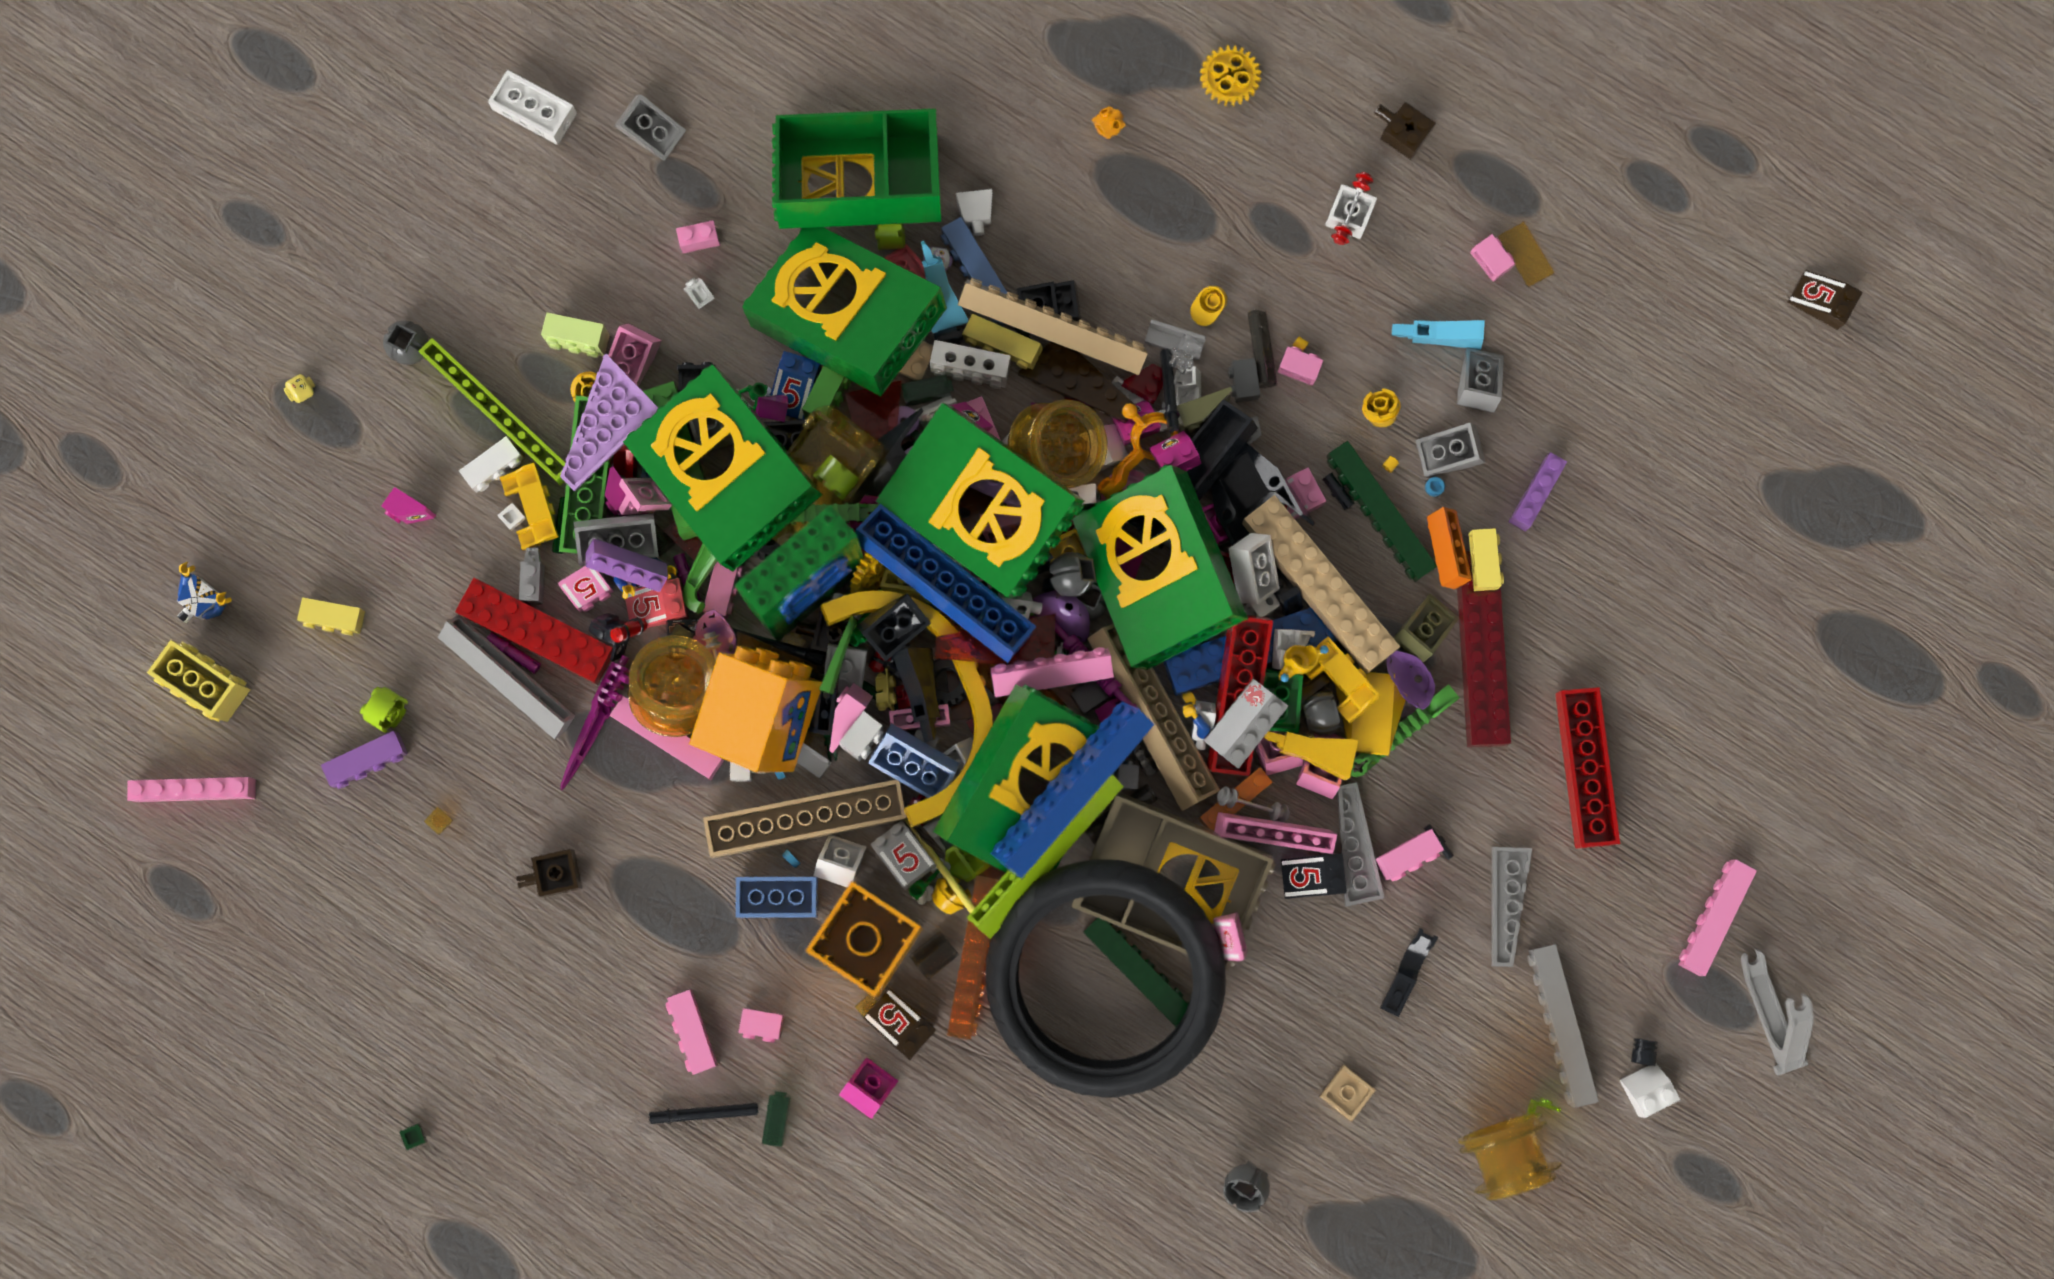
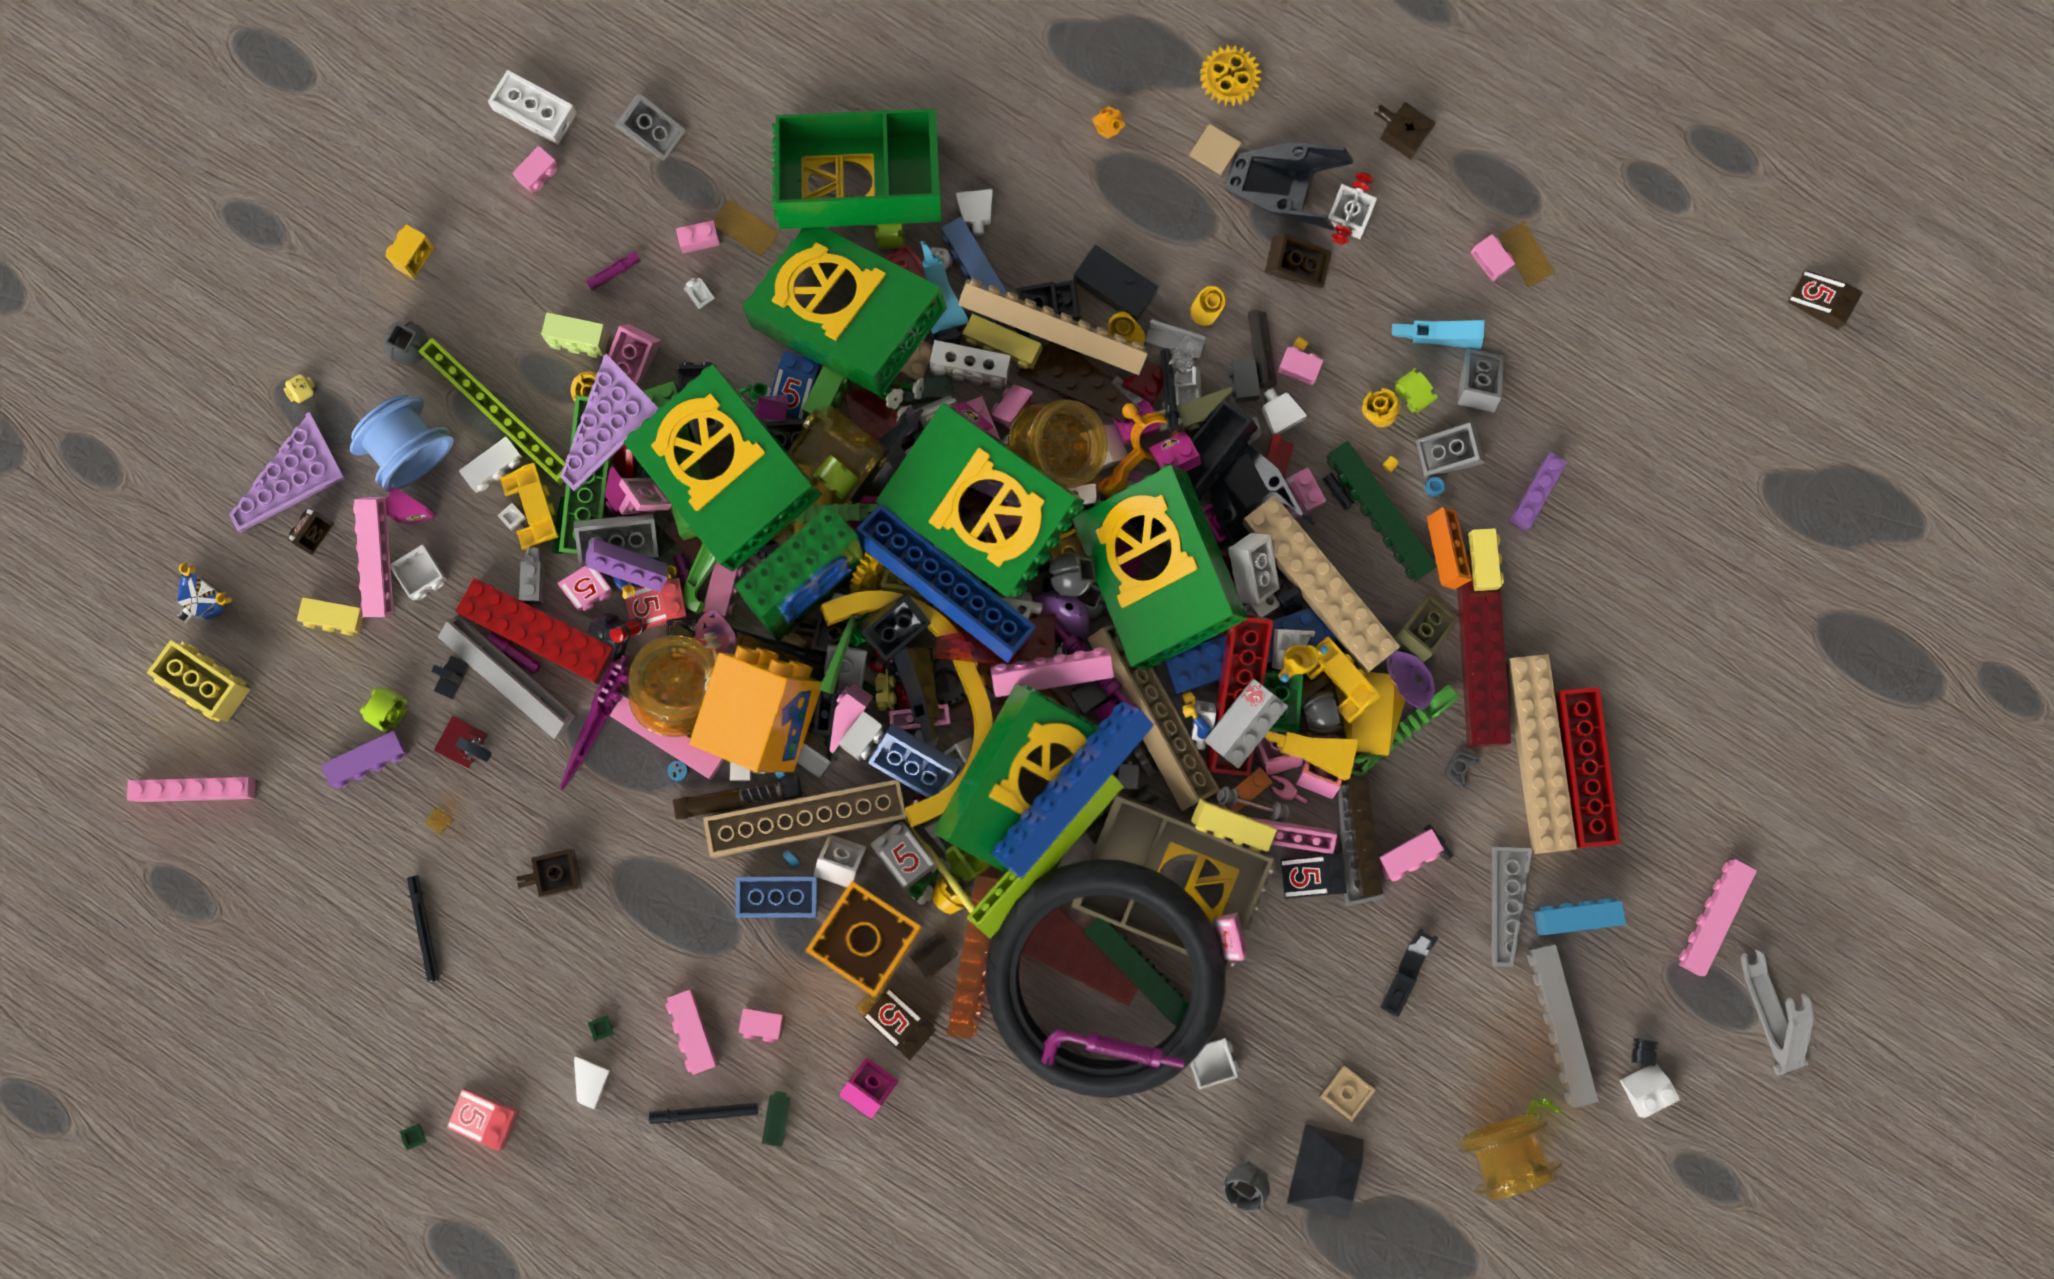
none -> lavender wing [229,412,345,533]
none -> dark brown slope [287,507,334,555]
none -> light blue wheel [350,395,454,492]
none -> bright pink brick [353,497,394,617]
none -> yellow brick [385,224,435,279]
none -> white piece [390,544,447,601]
none -> black axle [407,875,439,982]
none -> black bracket [431,656,470,700]
none -> dark red plate [433,716,492,769]
none -> coral slope [447,1089,519,1150]
none -> bright pink brick [513,146,559,194]
none -> white slope [574,1057,611,1109]
none -> magenta pin [585,251,641,291]
none -> dark green plate [588,1015,614,1042]
none -> dark azure tile [667,761,688,781]
none -> piece [672,776,803,820]
none -> clear yellow piece [714,200,779,257]
none -> white plant [878,378,924,422]
none -> bright pink slope [990,384,1033,432]
none -> clear red wing [1022,908,1138,1006]
none -> magenta piece [1041,1029,1185,1068]
none -> black brick [1073,244,1159,322]
none -> yellow cap [1108,312,1145,344]
none -> tan tile [1189,124,1241,175]
none -> white piece [1190,1038,1240,1089]
none -> light yellow brick [1191,799,1277,853]
none -> black windscreen [1225,142,1354,230]
none -> white torso [1262,388,1307,436]
none -> dark brown slope [1265,233,1332,288]
none -> red panel [1266,434,1294,477]
none -> bright pink hand [1271,774,1308,804]
none -> black slope [1286,1124,1364,1219]
none -> dark brown brick [1344,775,1383,897]
none -> lime brick [1394,368,1438,413]
none -> flat silver piece [1444,751,1480,790]
none -> tan brick [1506,654,1577,855]
none -> dark azure brick [1534,898,1626,935]

